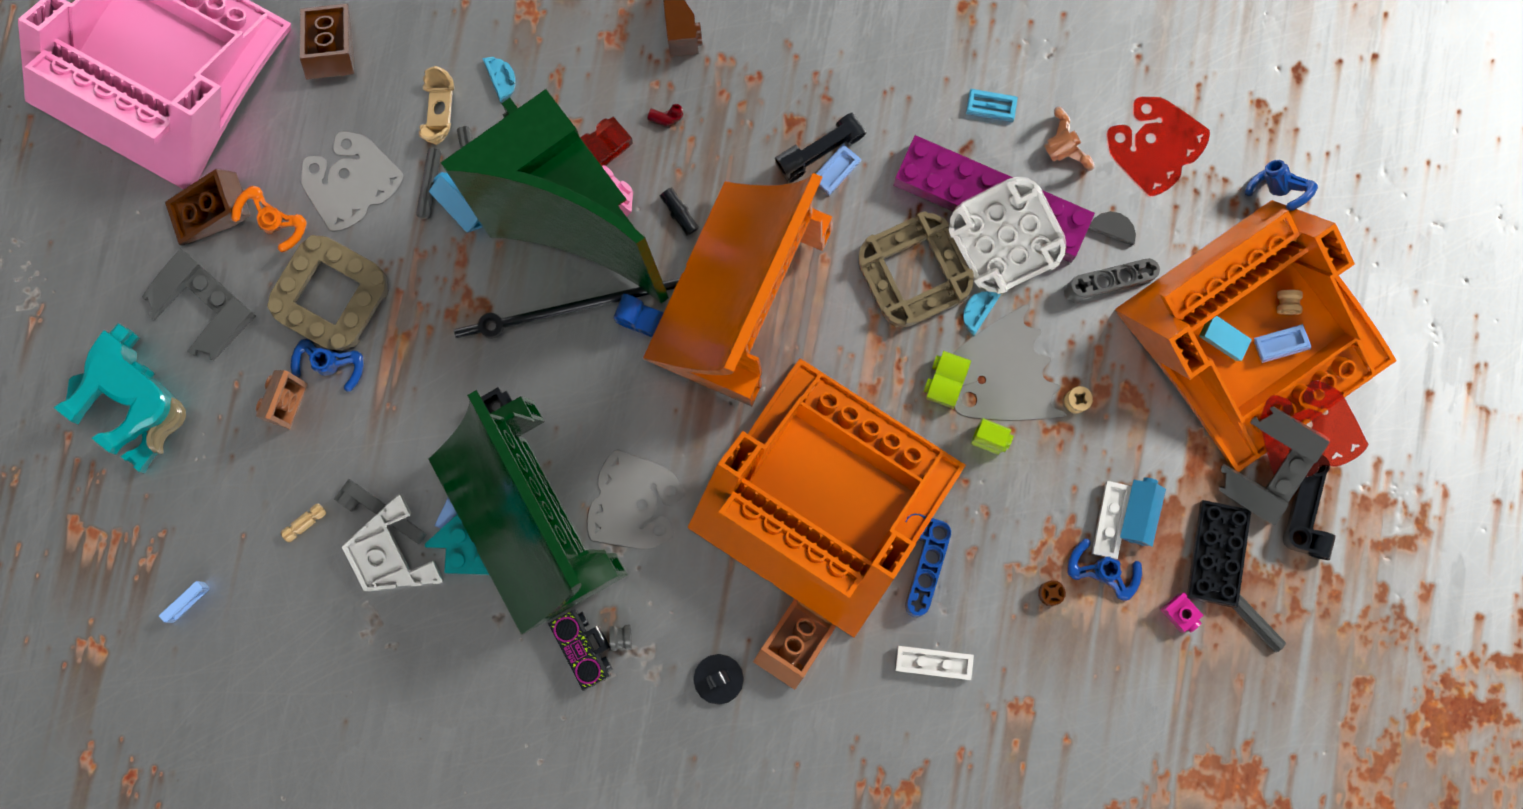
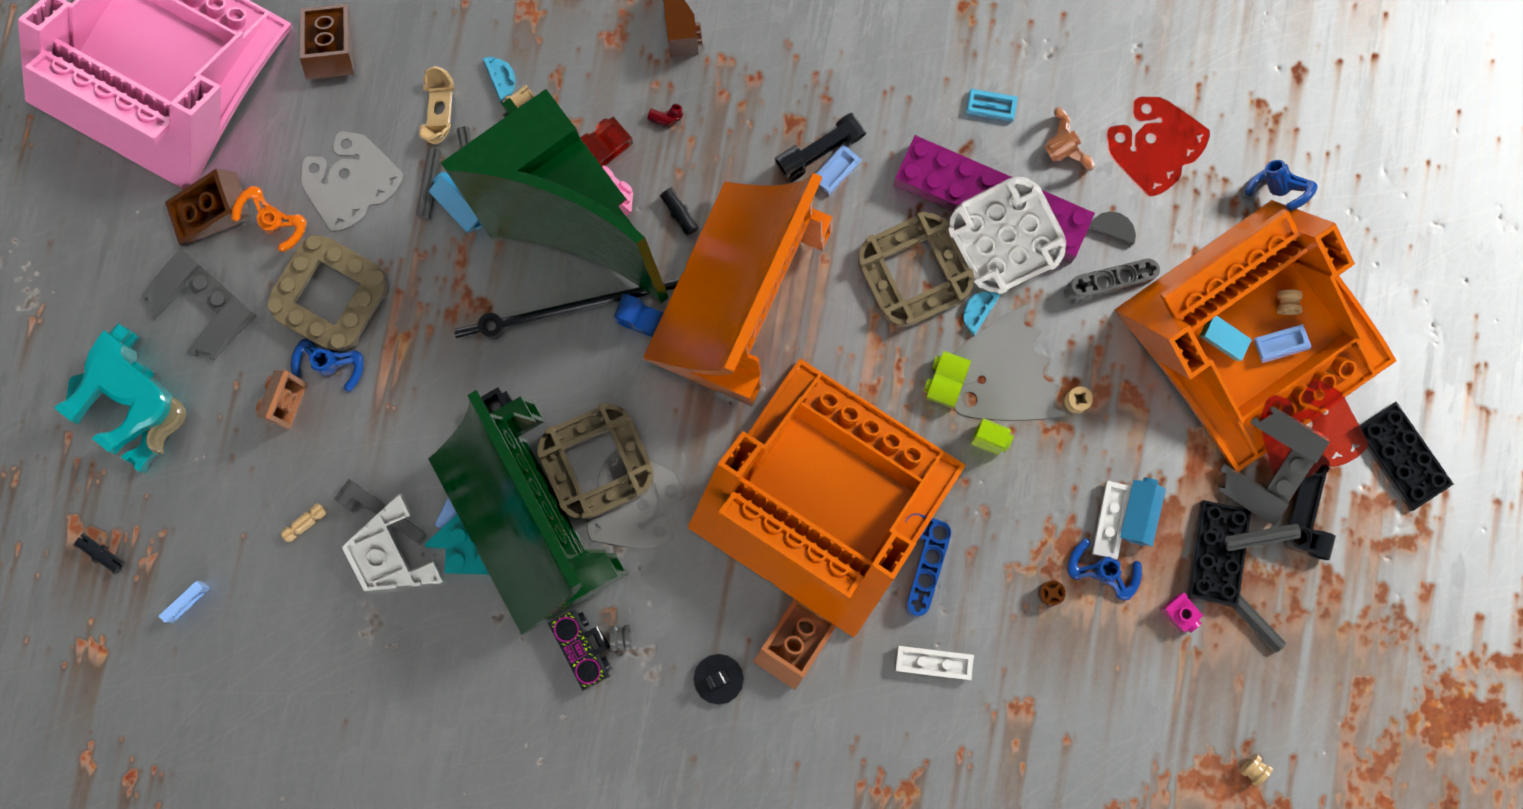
none -> black pin [74,533,125,575]
none -> tan pin [502,85,534,108]
none -> dark tan plate [537,403,654,520]
none -> dark grey axle [1224,524,1301,551]
none -> tan wheel [1240,754,1273,787]
none -> black tile [1354,401,1454,512]

